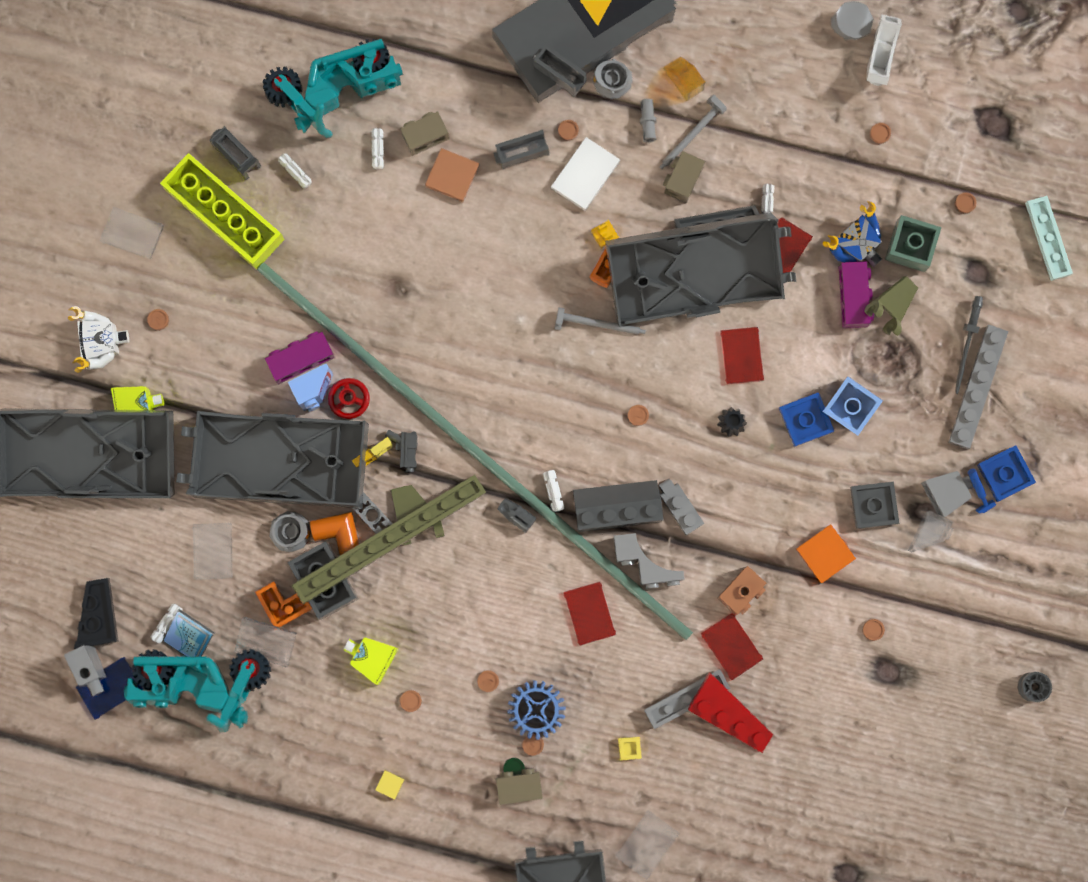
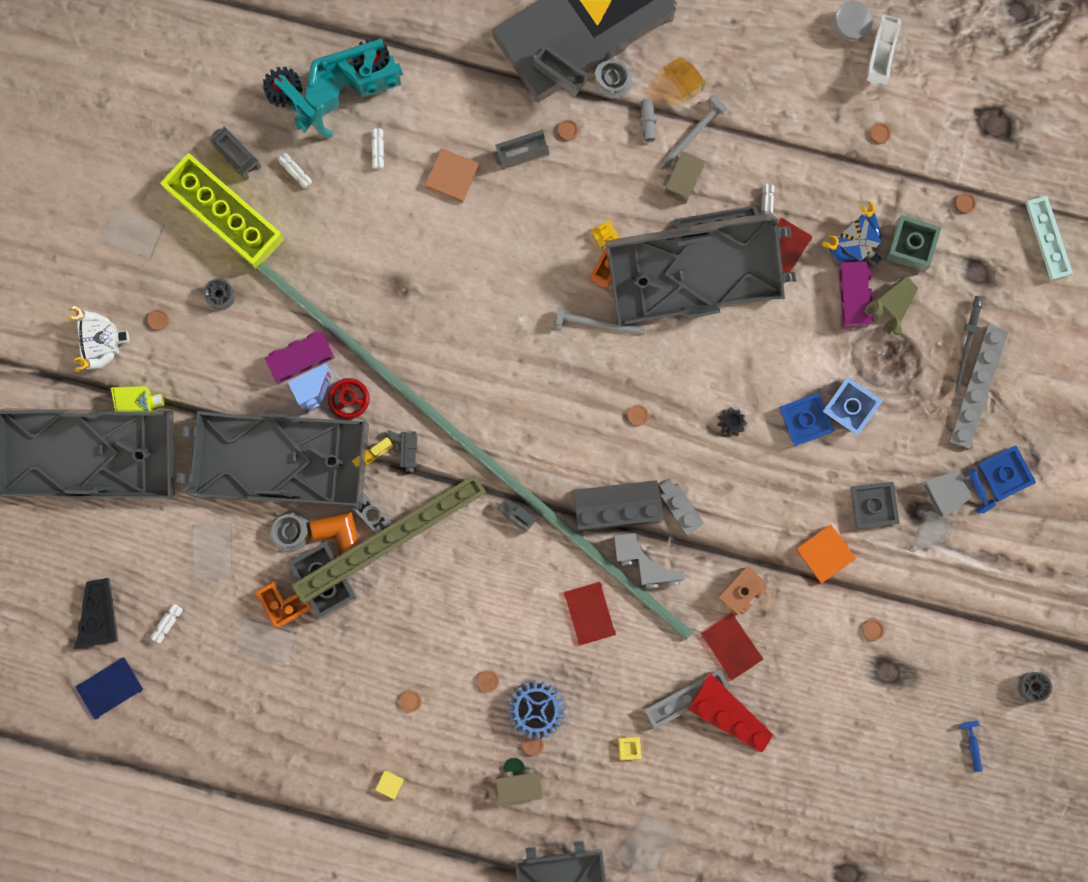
light grey torso [64,645,106,697] -> none
teal piece [124,649,271,732] -> none
piece [163,609,215,657] -> none
neon yellow torso [344,637,398,685] -> none
olive flag [391,485,445,546] -> none
dark tan brick [400,111,449,156] -> none
white axle [543,470,564,512] -> none
white tile [551,137,620,211] -> none
clear red piece [720,327,764,384] -> none
none -> dark grey wheel [203,278,235,310]
none -> blue piece [958,720,983,772]

